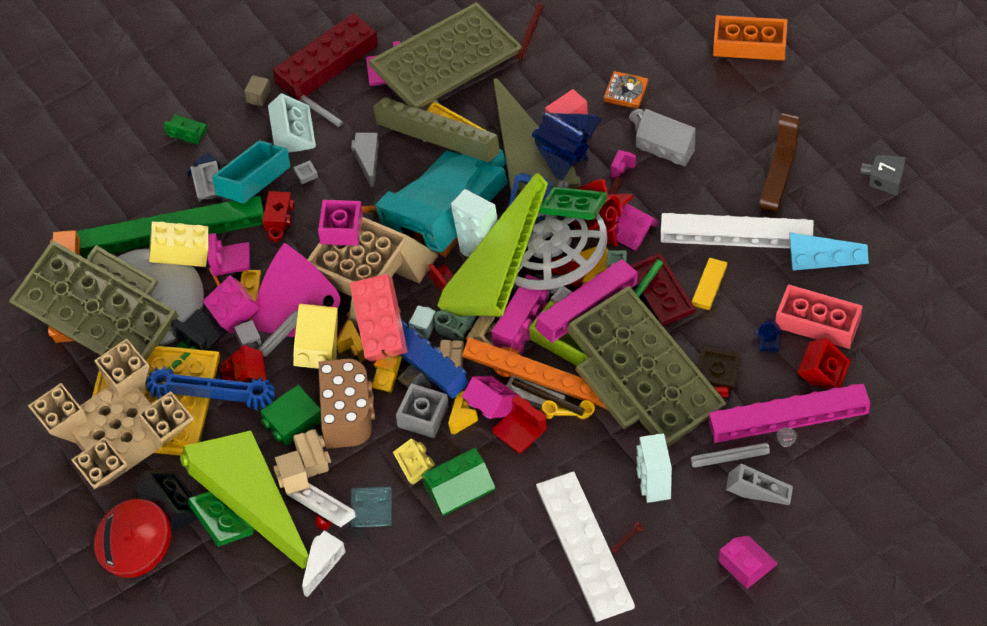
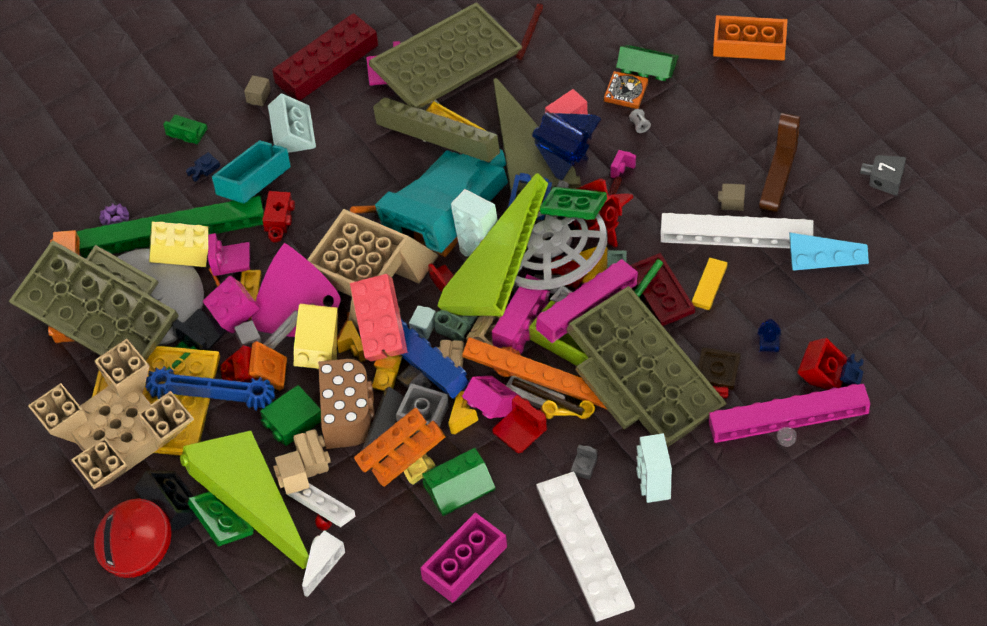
light grey plate [190,161,221,202] -> none
light grey plate [293,161,318,184] -> none
light grey bar [300,95,344,127] -> none
dark pink brick [318,200,363,246] -> none
clear light blue plate [351,487,392,527] -> none
light grey slope [352,133,379,187] -> none
clear red hinge [611,523,642,553] -> none
dark pink bracket [615,203,660,251] -> none
light grey slope [636,109,696,166] -> none
light grey axle [691,443,770,468] -> none
dark pink slope [719,536,777,589] -> none
light grey slope [726,464,793,505] -> none
coral brick [775,284,863,349] -> none
none -> medium lavender gear [99,203,129,225]
none -> orange tile [249,341,287,391]
none -> orange fence [354,408,446,487]
none -> dark grey tile [362,387,404,462]
none -> dark pink brick [420,512,507,603]
none -> flat silver bracket [571,445,597,480]
none -> slope [616,45,679,81]
none -> dark tan brick [718,184,745,211]
none -> dark blue plate [839,353,864,385]

